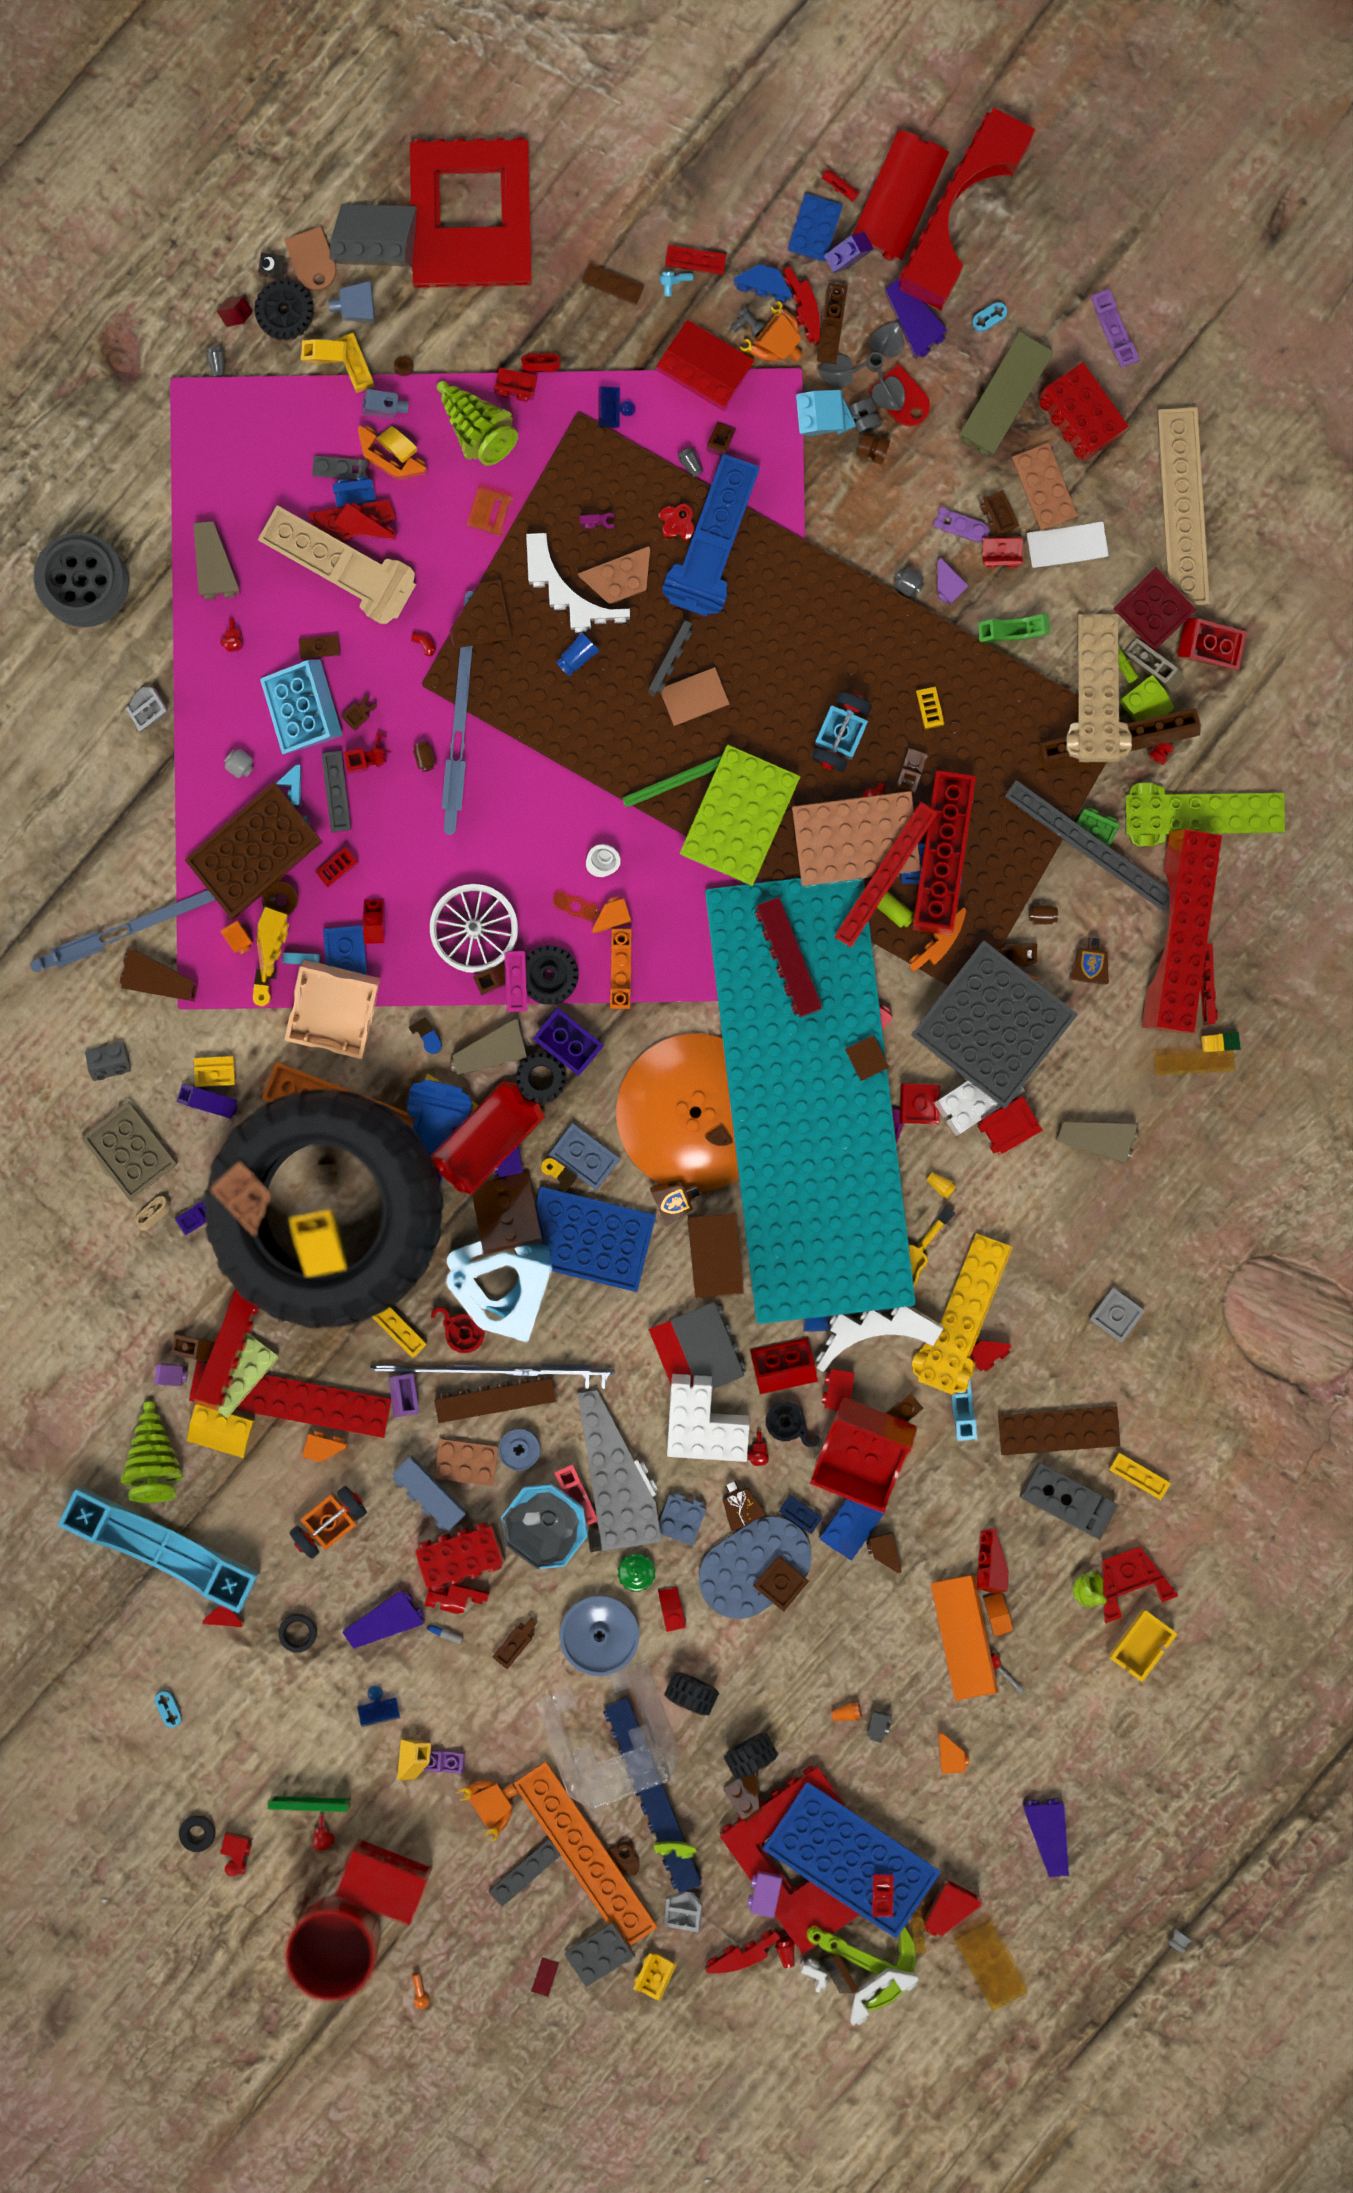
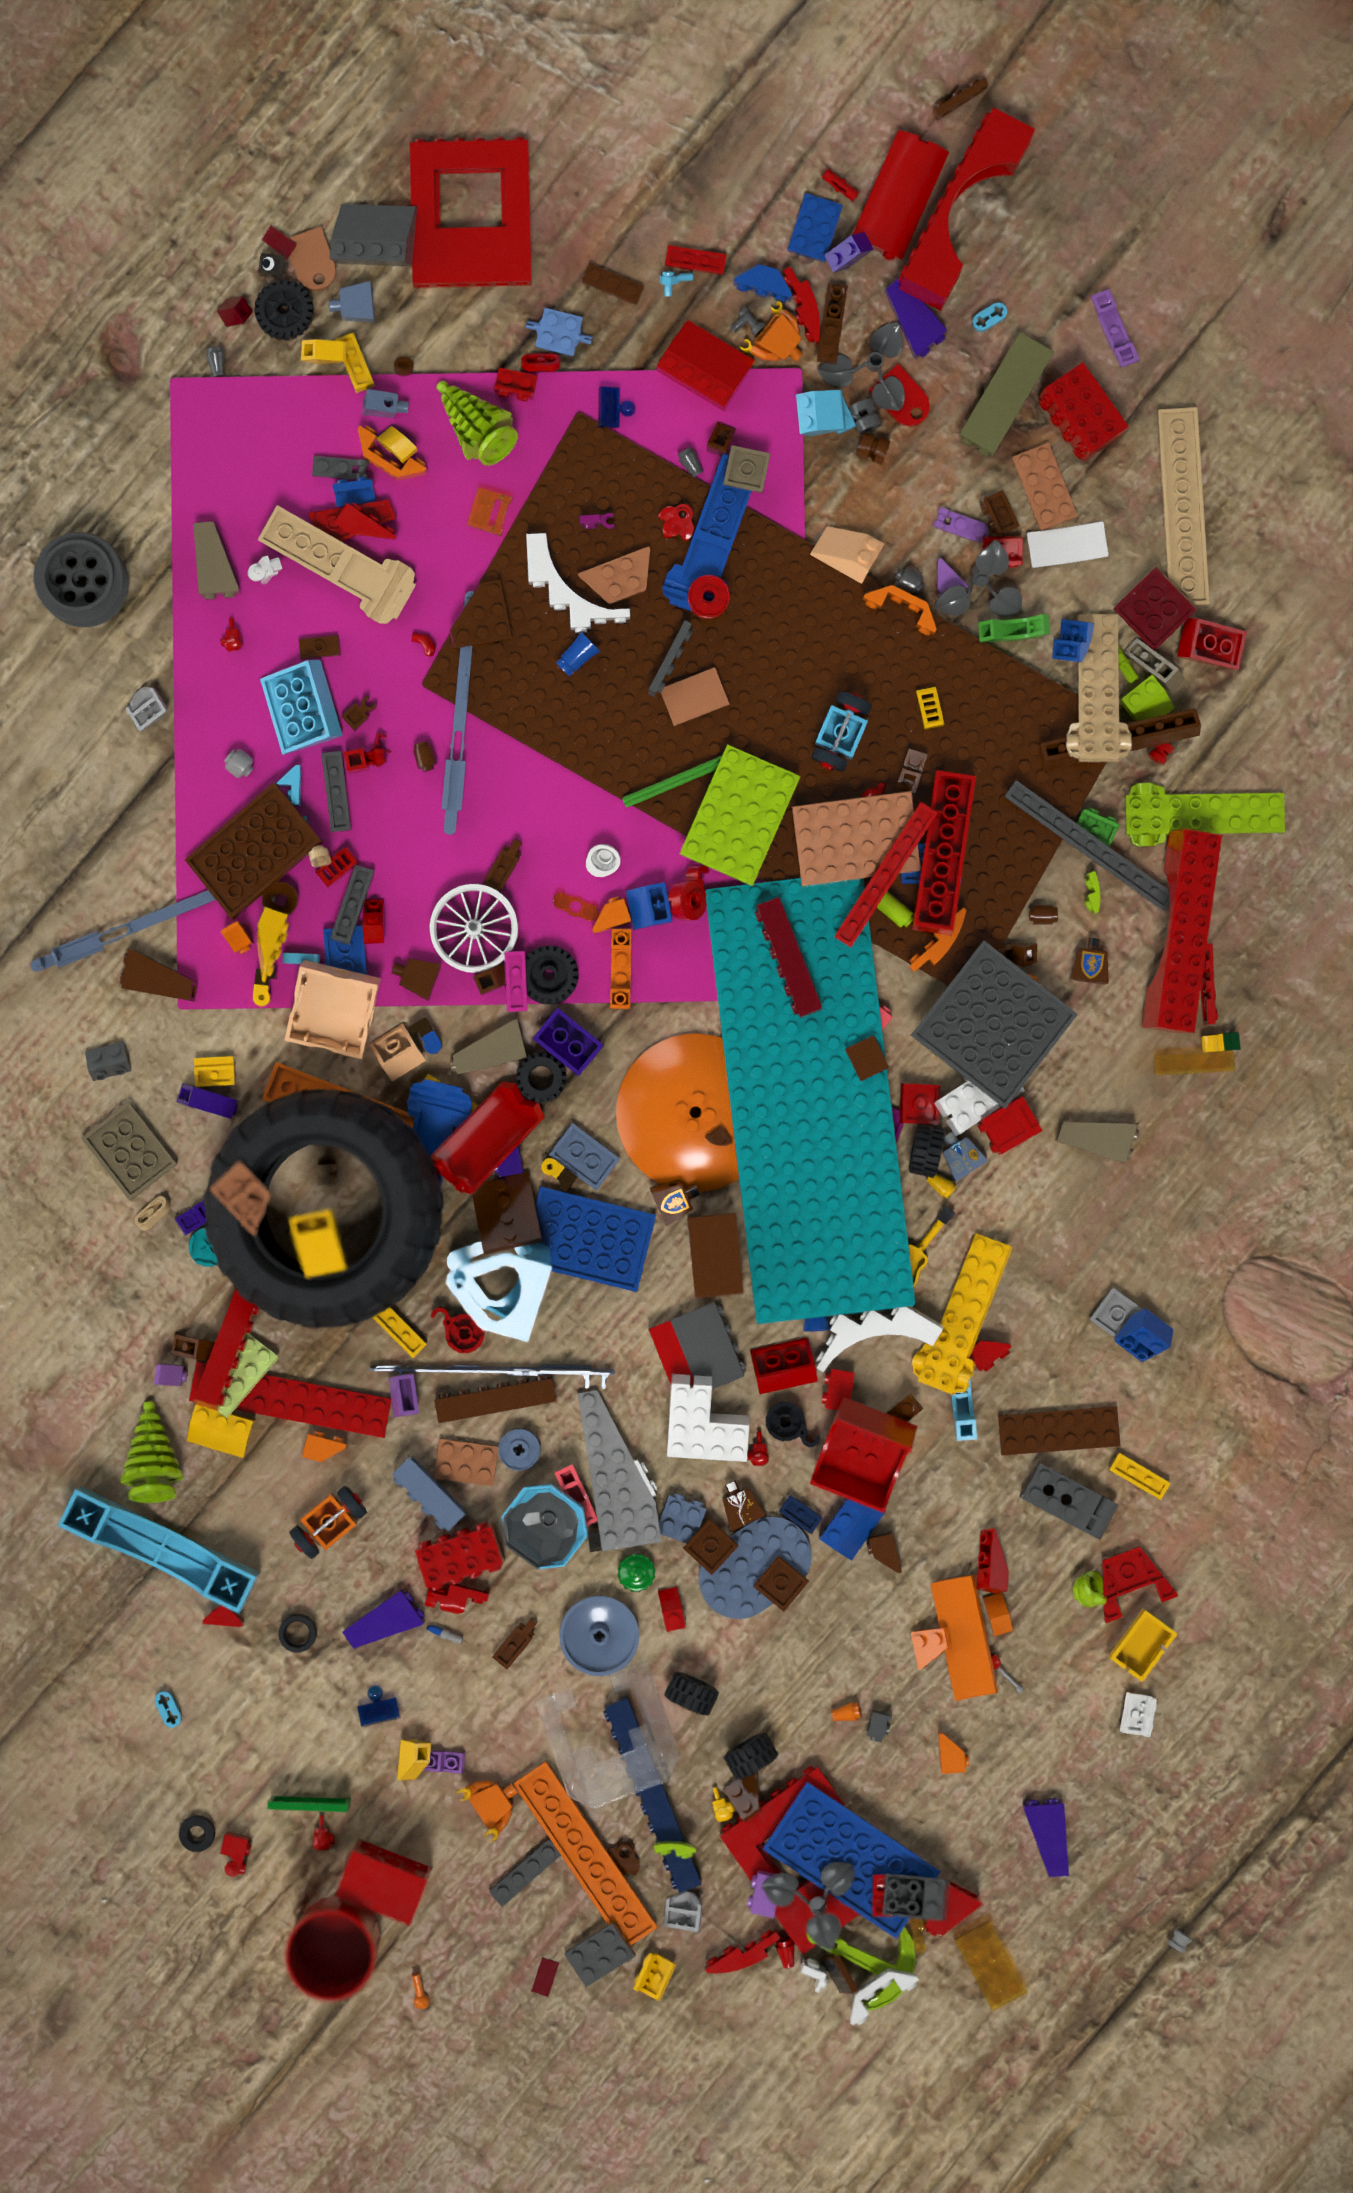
none -> teal tile [189,1228,218,1267]
none -> white hips [248,556,282,584]
none -> dark red sticker [261,225,297,260]
none -> tan plate [308,846,331,867]
none -> dark grey plate [330,865,375,945]
none -> light nougat slope [369,1023,426,1082]
none -> reddish brown torso [391,959,441,1001]
none -> reddish brown hinge [483,839,522,893]
none -> medium blue plate [526,308,593,357]
none -> blue slope [626,882,672,930]
none -> red piece [668,865,710,921]
none -> reddish brown plate [683,1518,739,1575]
none -> red wheel [688,575,730,619]
none -> yellow piece [712,1787,735,1822]
none -> dark tan plate [723,445,771,493]
none -> dark grey plant [762,1862,854,1951]
none -> light nougat slope [810,526,884,584]
none -> orange slope [863,585,937,636]
none -> dark grey slope [883,1874,950,1921]
none -> black tyre [909,1124,945,1178]
none -> orange wing [911,1627,951,1670]
none -> reddish brown plate [933,78,988,121]
none -> dark grey plant [934,539,1022,617]
none -> sand blue torso [942,1132,988,1182]
none -> blue slope [1052,619,1094,662]
none -> lime slope [1084,871,1100,915]
none -> blue slope [1114,1308,1173,1362]
none -> white bracket [1120,1692,1157,1737]

